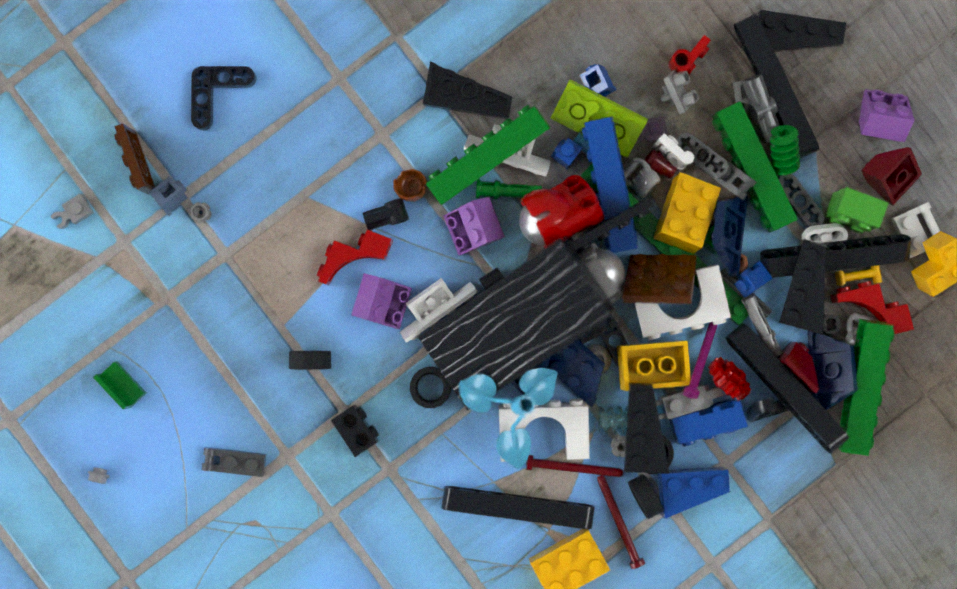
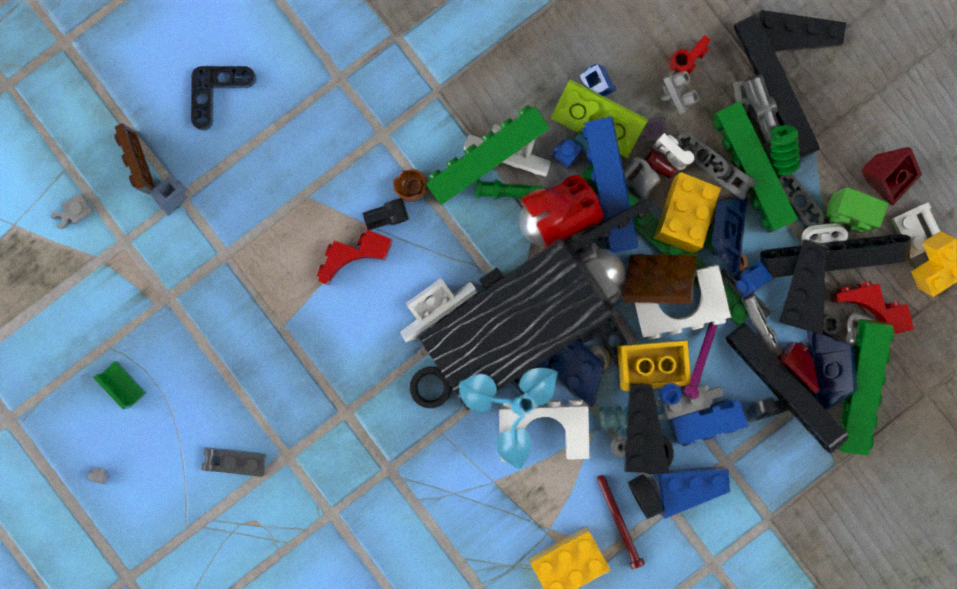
light grey plate [190,202,212,224] -> none
black tyre [289,351,331,370] -> none
black brick [331,405,380,457] -> none
medium lavender slope [351,273,412,330] -> none
black wing [423,61,512,119] -> none
black beam [441,486,595,529] -> none
medium lavender slope [443,197,505,256] -> none
dark red bar [526,455,623,477] -> none
red gear [708,357,752,401] -> none
yellow piece [835,265,882,286] -> none
medium lavender slope [859,89,914,142] -> none
none -> blue plate [659,383,682,405]

